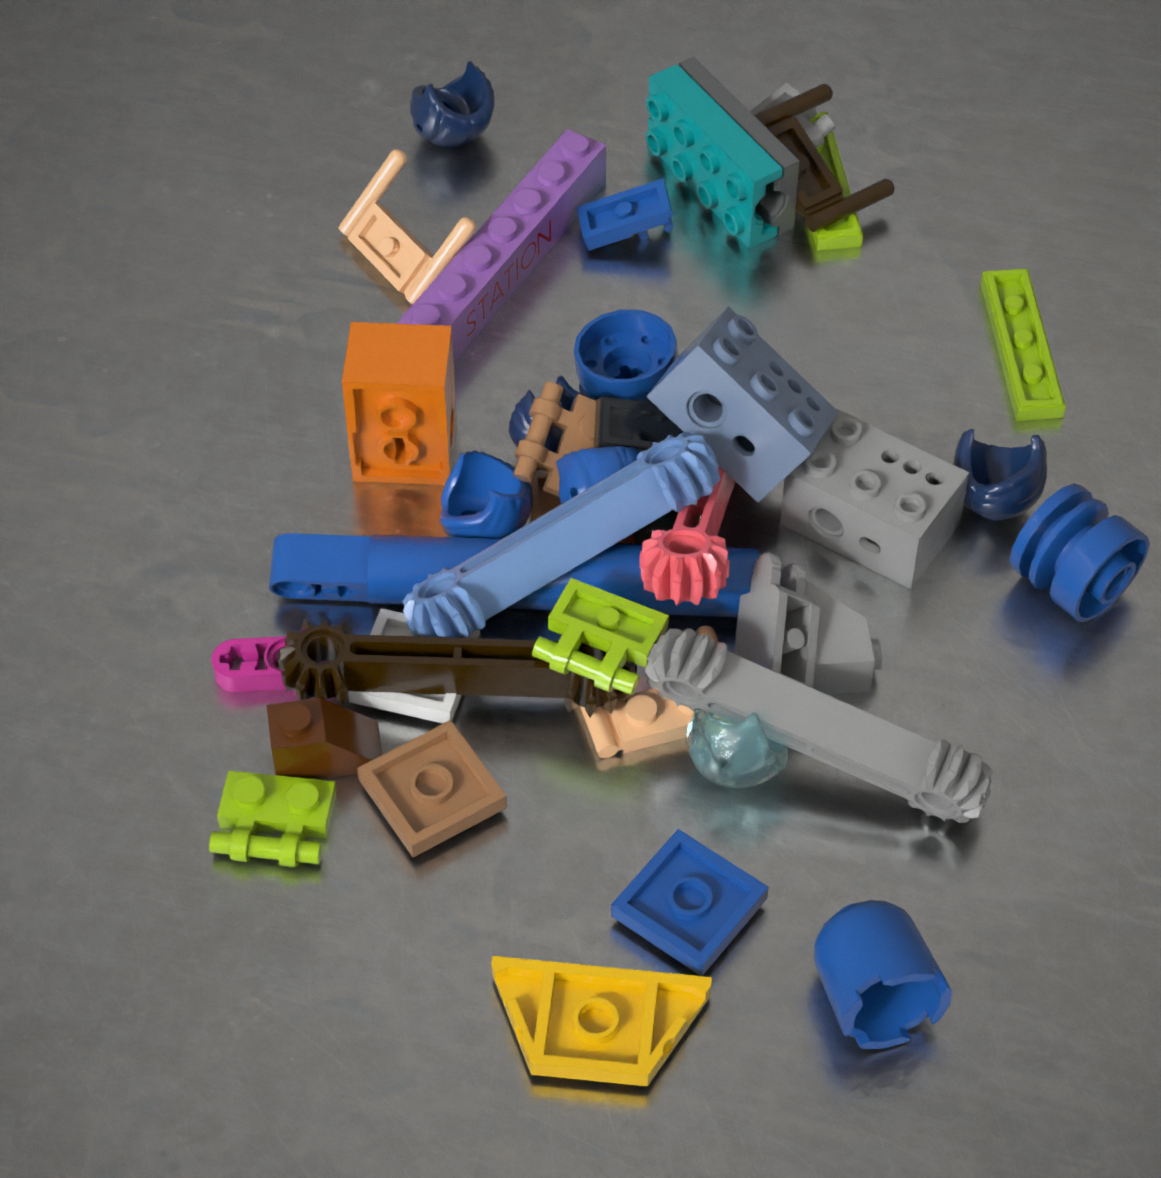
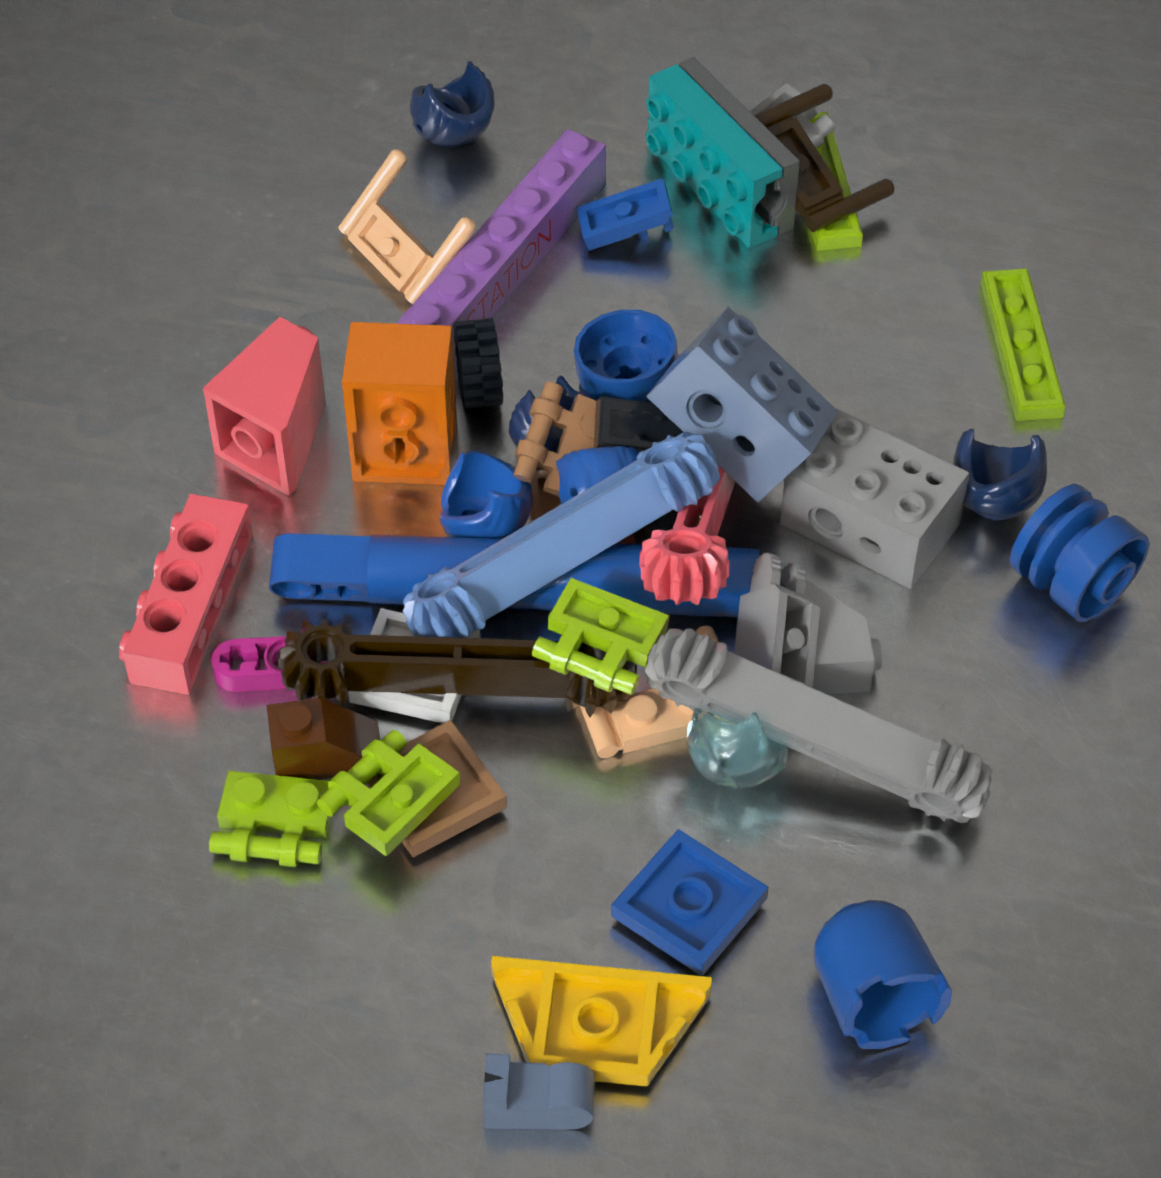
none -> coral brick [119,494,253,695]
none -> coral slope [203,317,326,497]
none -> lime plate [317,729,461,857]
none -> black bush [453,318,503,409]
none -> sand blue leg [483,1053,595,1130]

